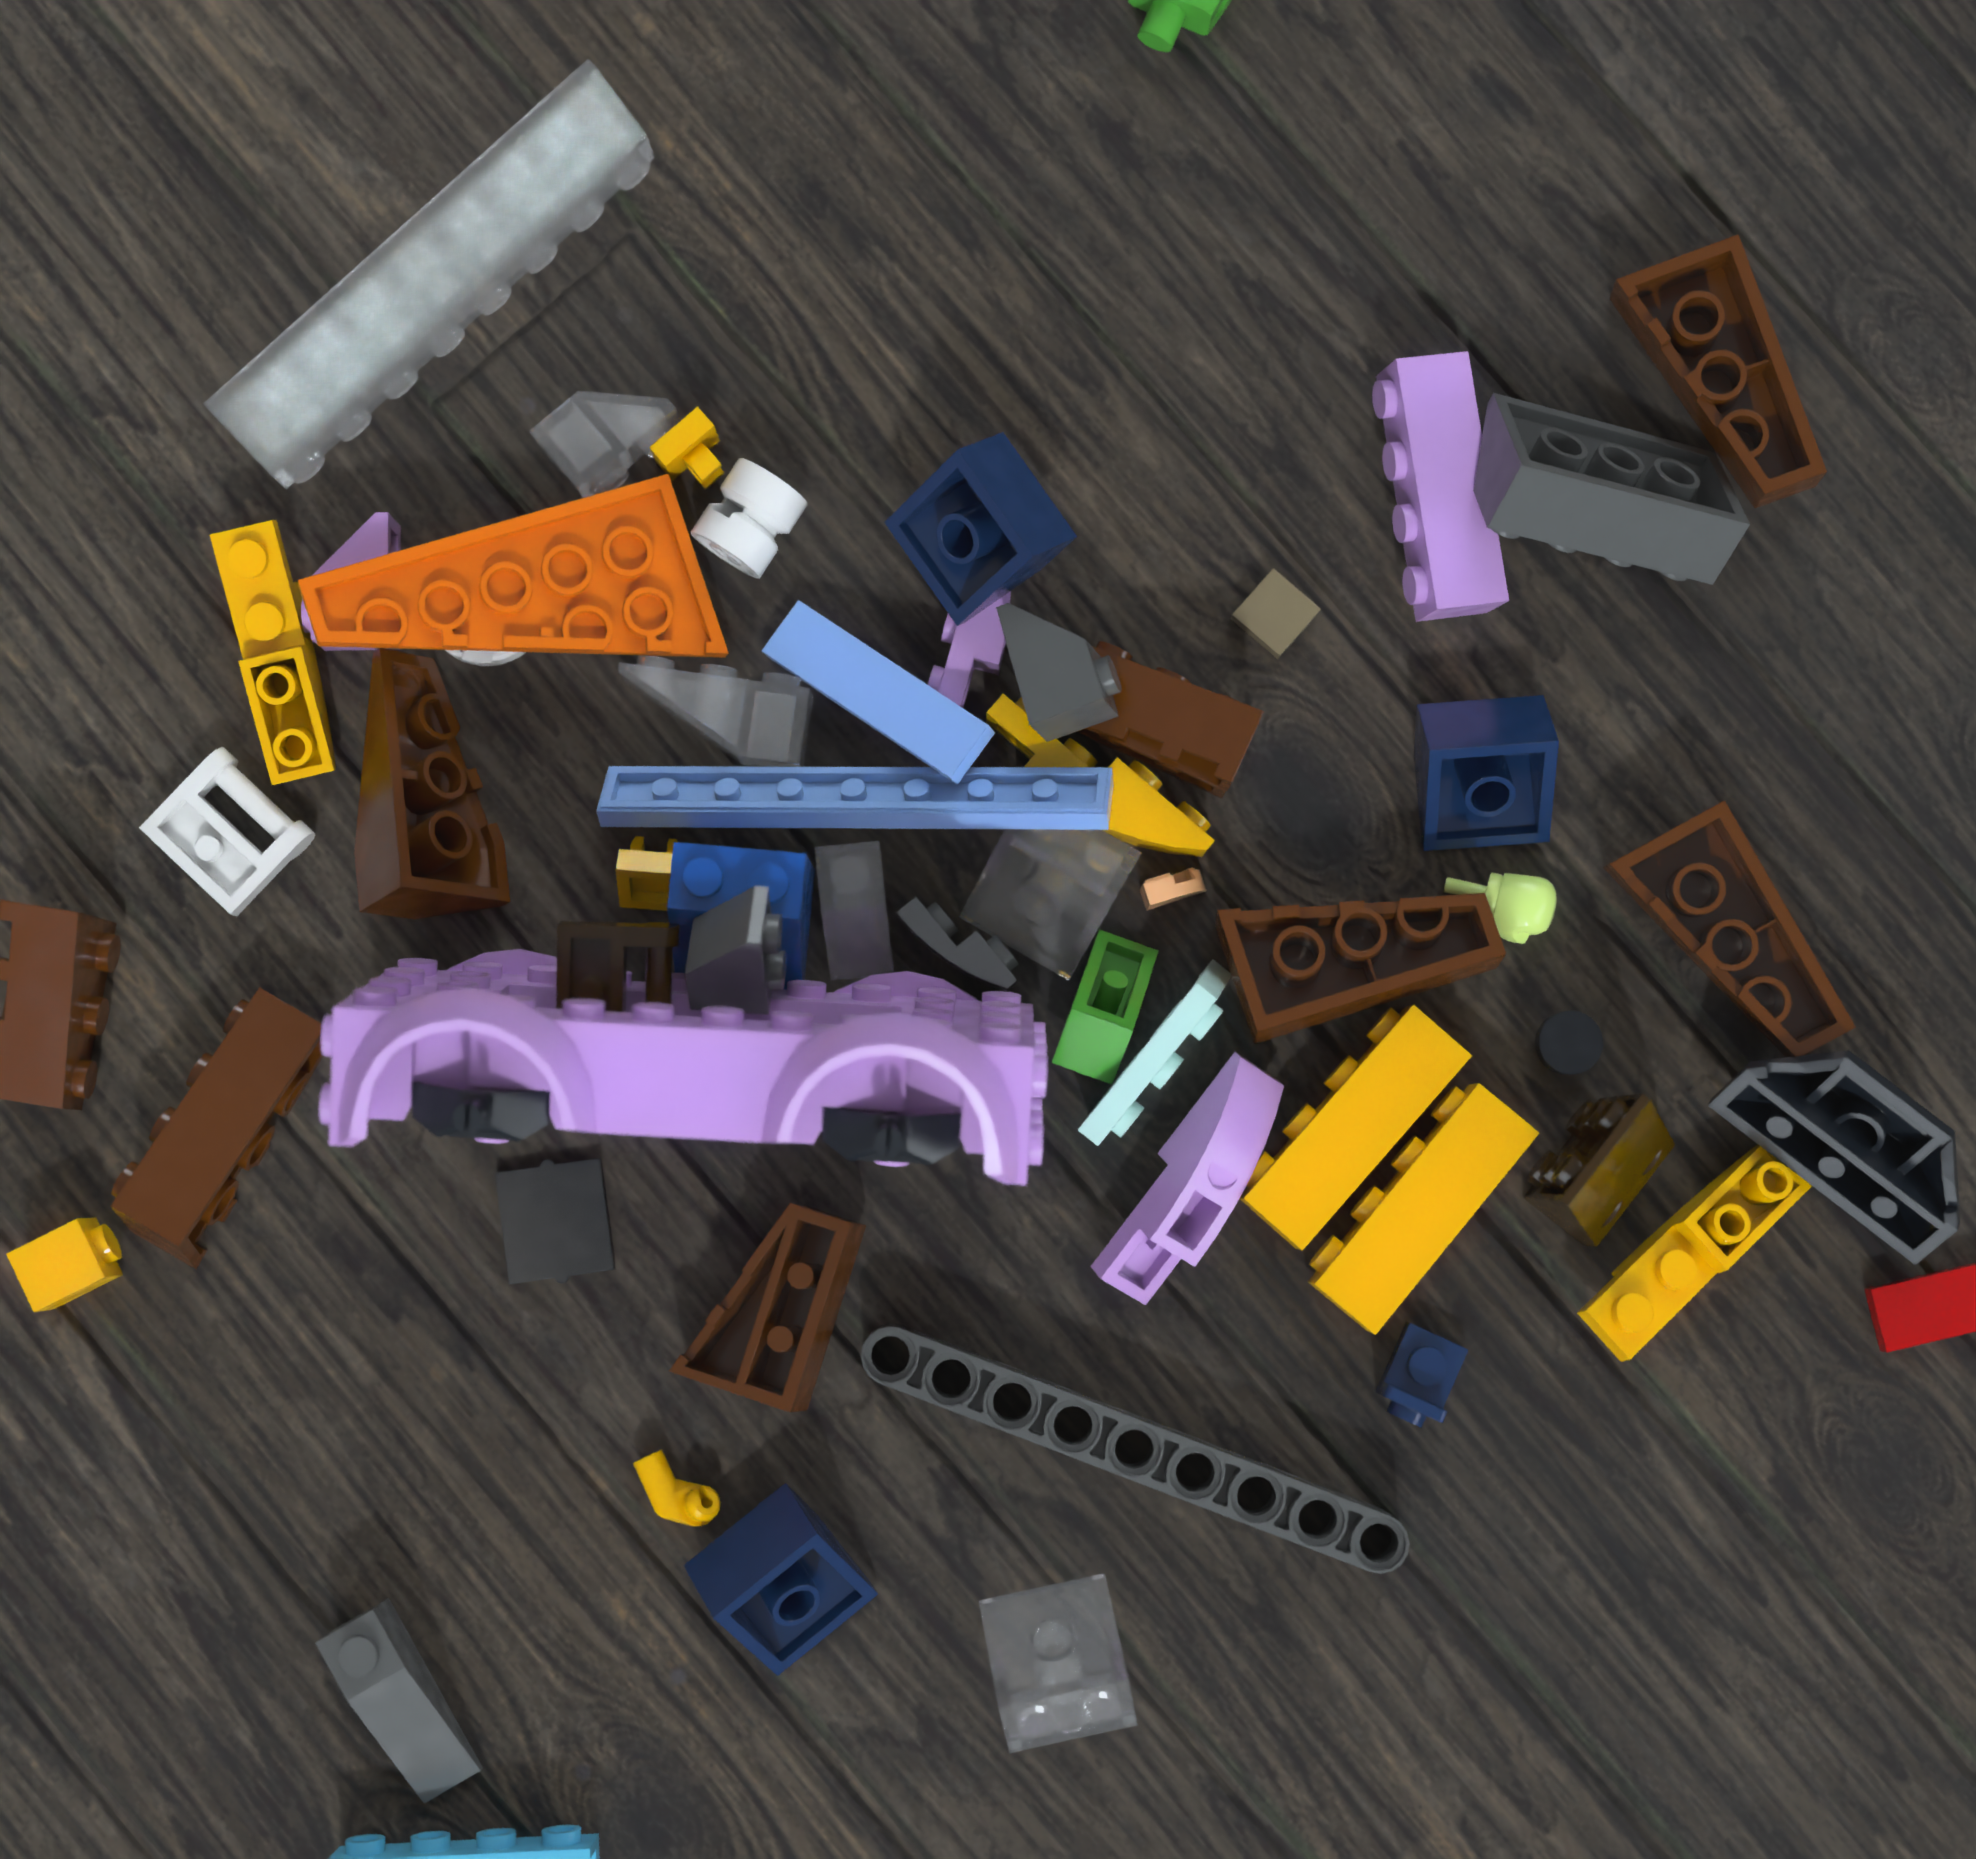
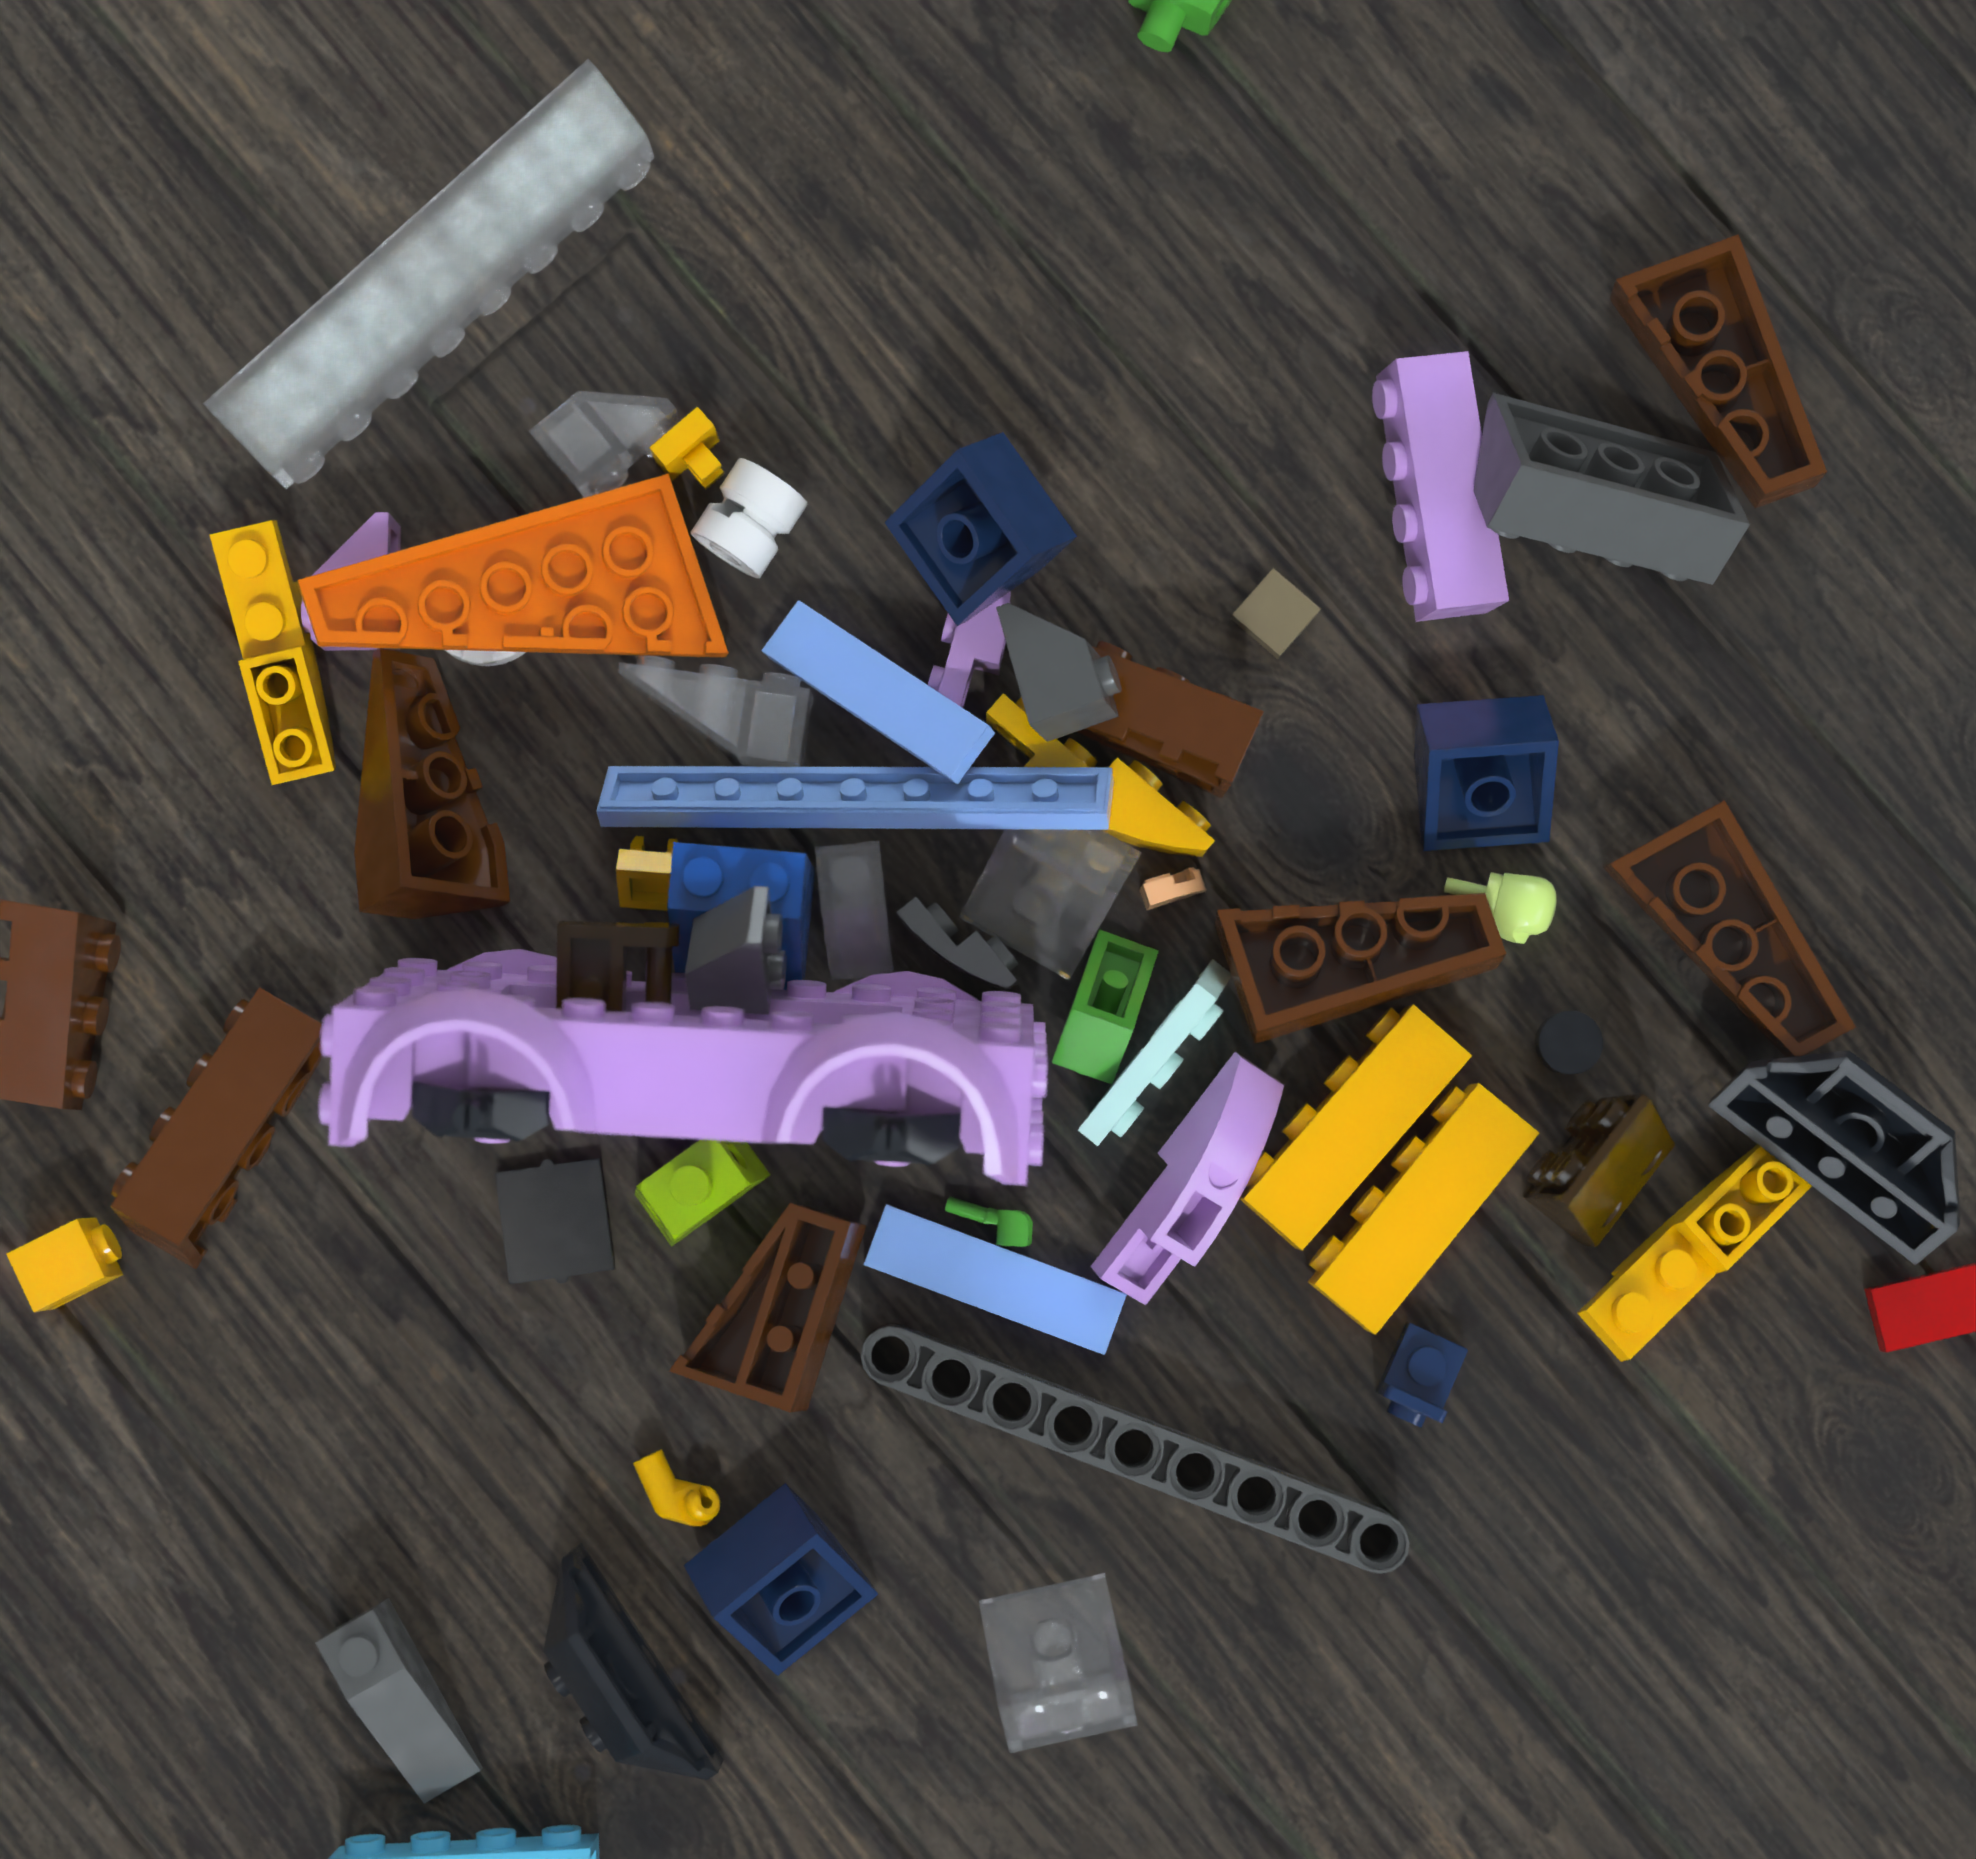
white plate [139,747,315,917] -> none
none -> black wedge [543,1543,724,1780]
none -> lime torso [634,1139,770,1247]
none -> light blue tile [864,1204,1127,1355]
none -> bright green hand [945,1196,1033,1247]

